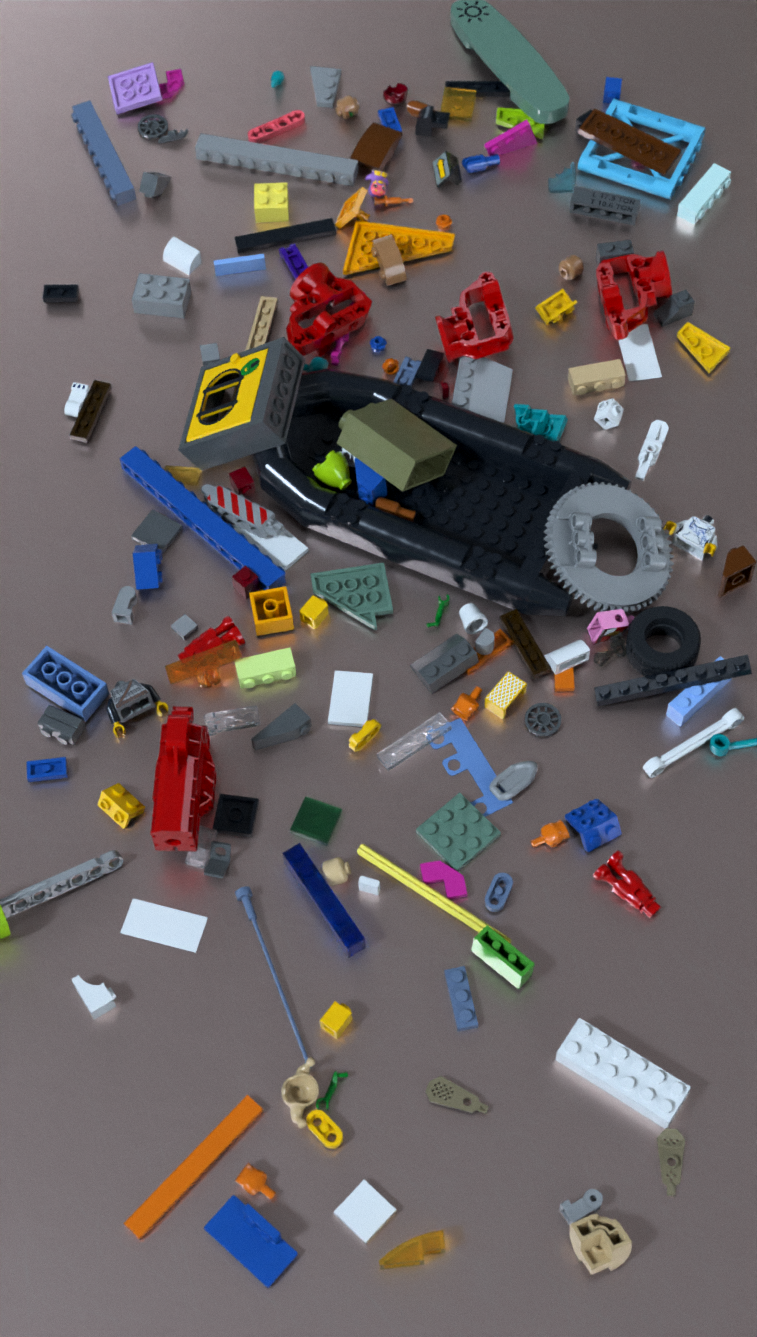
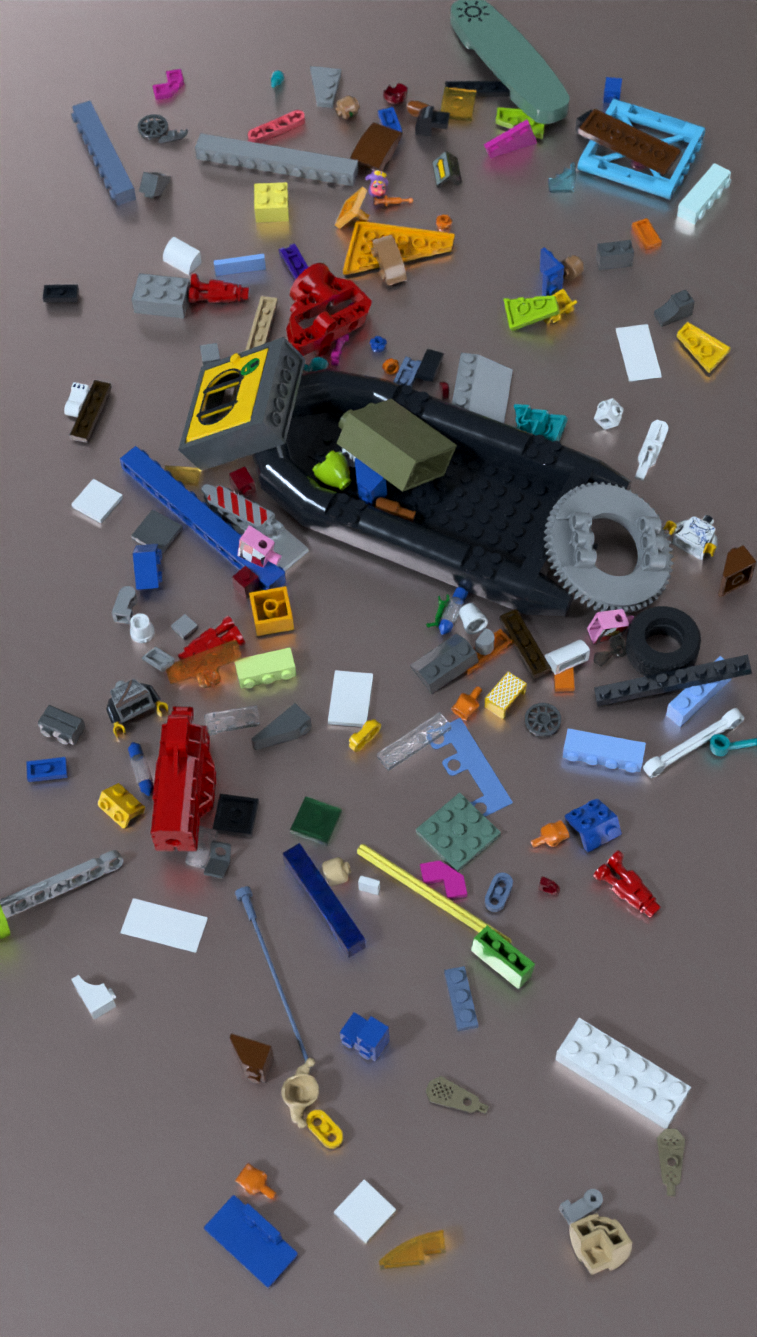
medium blue brick [22,646,109,722] -> none
lavender plate [108,62,163,114] -> none
orange tile [124,1095,263,1240] -> none
black tile [234,218,336,253] -> none
yellow brick [299,595,329,629] -> none
sand green wing [310,562,393,630] -> none
green piece [316,1071,348,1111] -> none
yellow brick [320,1001,353,1039] -> none
red piece [435,272,514,364] -> none
blue arm [462,154,500,173] -> none
light grey piece [489,761,538,801] -> none
tan brick [568,359,626,396] -> none
dark grey brick [570,186,641,226] -> none
red piece [596,250,672,340] -> none
none -> white tile [72,479,123,523]
none -> piece [128,742,154,796]
none -> white piece [130,613,155,643]
none -> light grey tile [142,647,175,672]
none -> red piece [189,273,249,303]
none -> reddish brown slope [229,1033,274,1083]
none -> bright pink torso [238,525,282,567]
none -> blue brick [340,1012,390,1061]
none -> piece [439,587,468,635]
none -> lime wing [503,296,560,331]
none -> dark red tile [539,876,560,896]
none -> blue bracket [540,247,564,296]
none -> light blue brick [563,728,646,773]
none -> orange tile [632,218,662,250]

